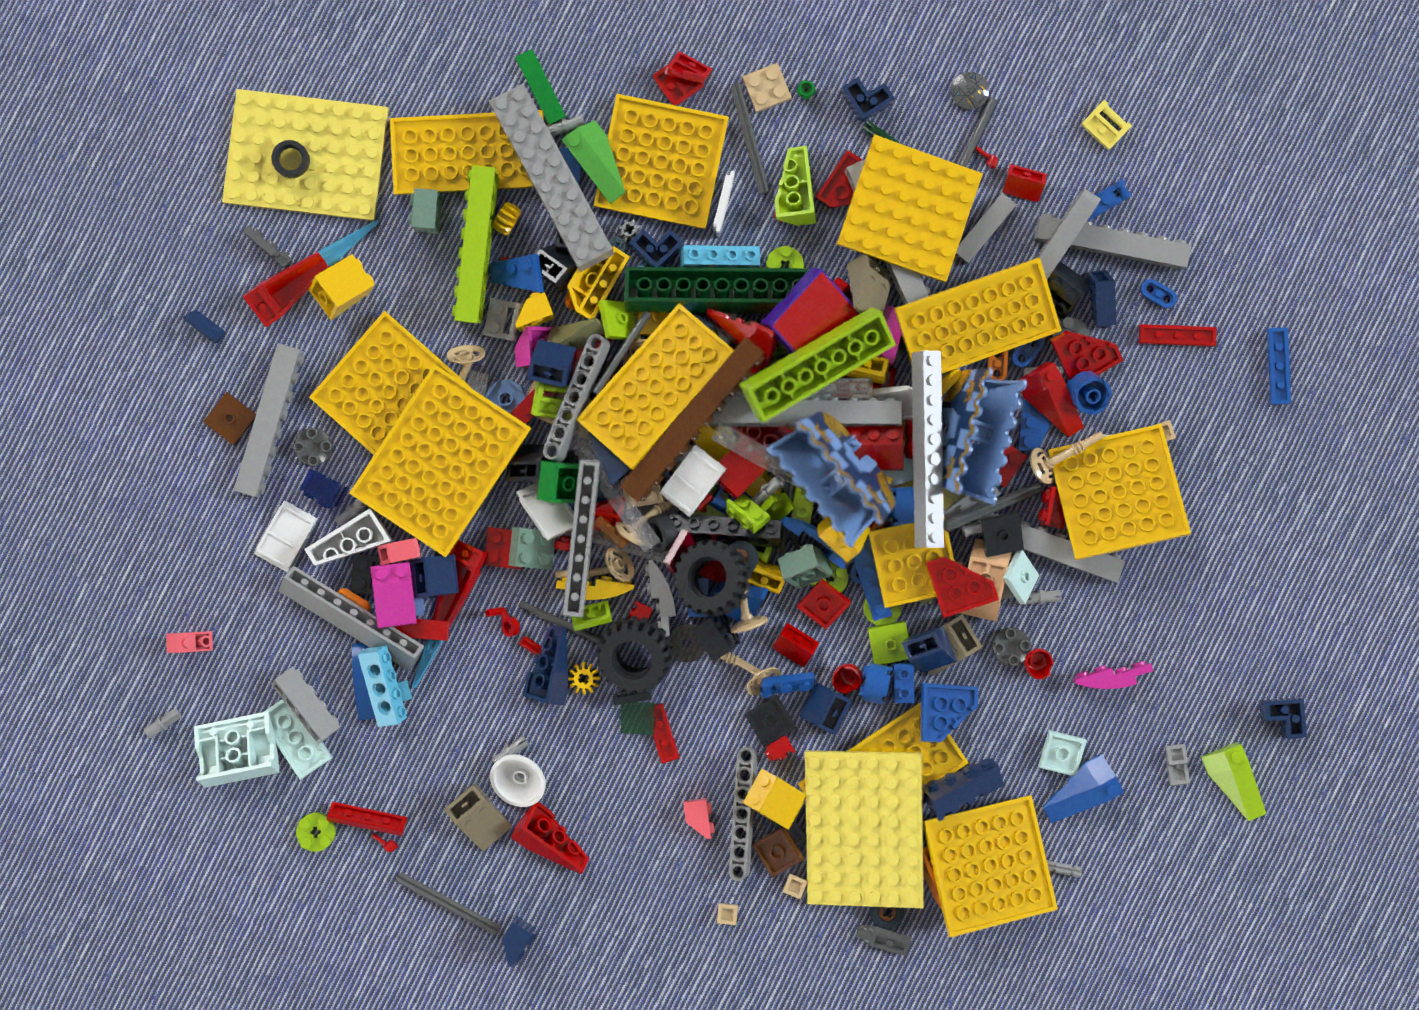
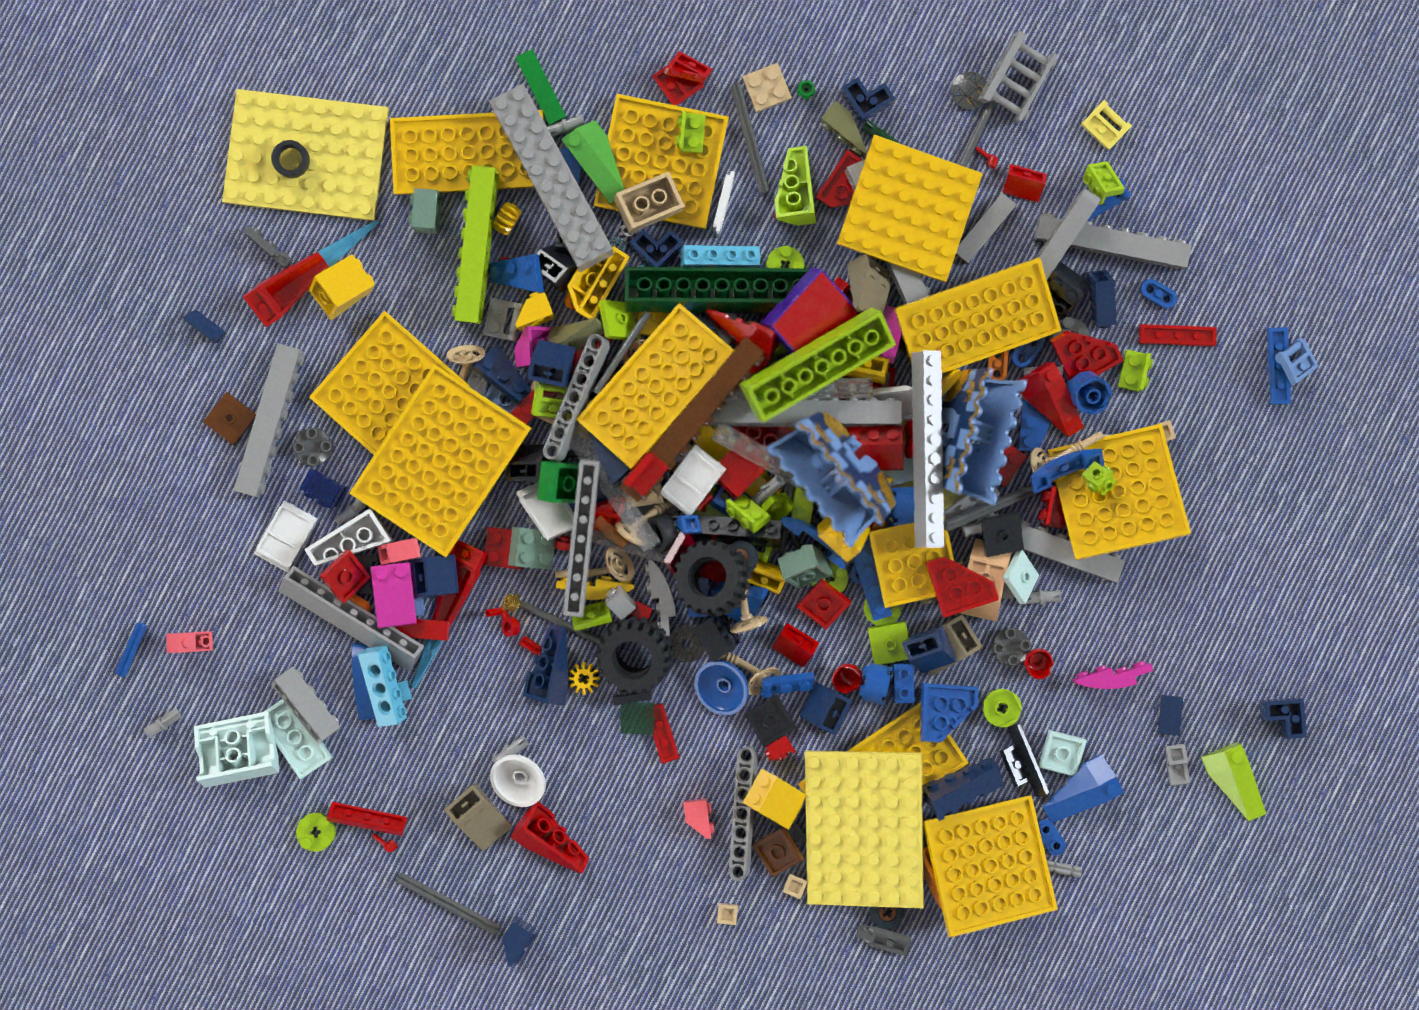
none -> blue axle [115,622,147,677]
none -> red plate [319,549,371,604]
none -> dark blue wing [473,344,531,404]
none -> clear yellow plate [501,593,521,612]
none -> light grey brick [605,585,636,620]
none -> tan brick [614,172,685,234]
none -> red panel [623,452,668,496]
none -> blue slope [675,515,702,534]
none -> lime bracket [676,111,706,154]
none -> blue dish [694,660,749,715]
none -> olive slope [820,100,867,157]
none -> light grey fence [978,31,1058,123]
none -> lime plate [982,689,1022,728]
none -> black bracket [999,723,1049,797]
none -> blue slope [1030,449,1104,494]
none -> blue plate [1038,819,1066,855]
none -> lime brick [1081,461,1116,496]
none -> lime bracket [1083,161,1125,205]
none -> lime bracket [1117,350,1153,392]
none -> dark blue slope [1158,695,1183,736]
none -> medium blue plate [1275,338,1319,385]

